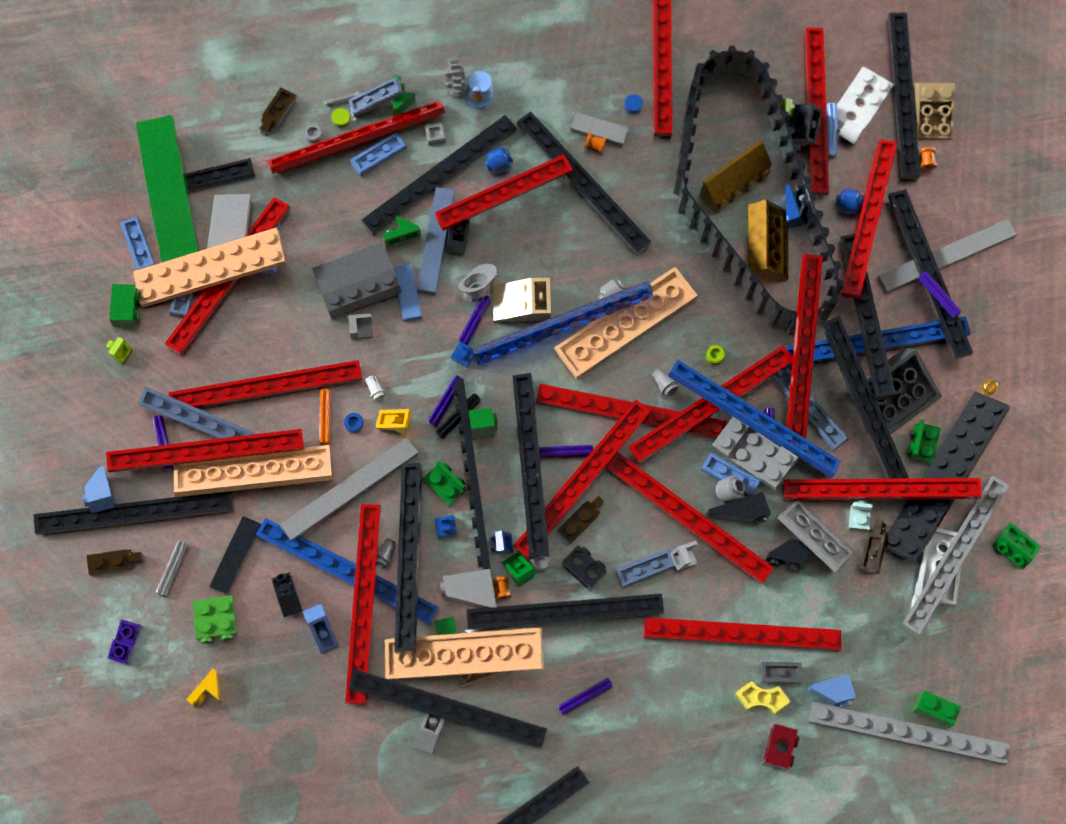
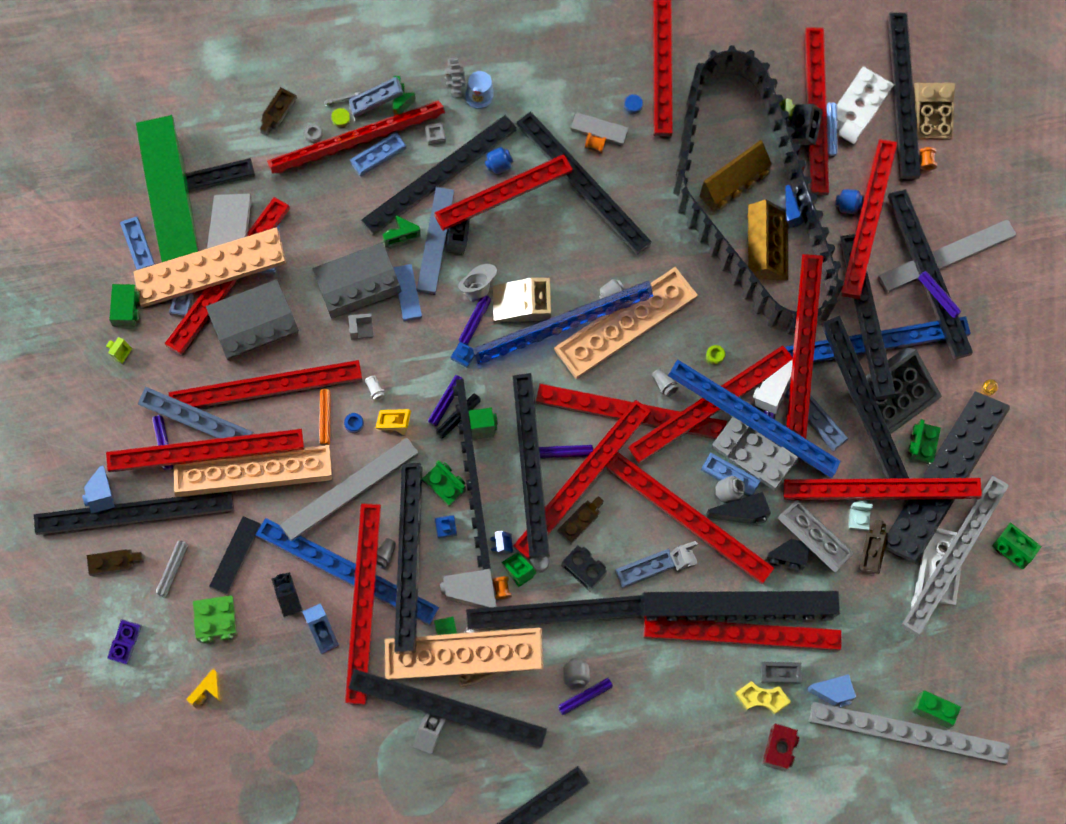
none -> dark grey slope [206,279,299,360]
none -> light grey head [563,658,590,689]
none -> black brick [640,591,840,622]
none -> white slope [753,359,793,414]

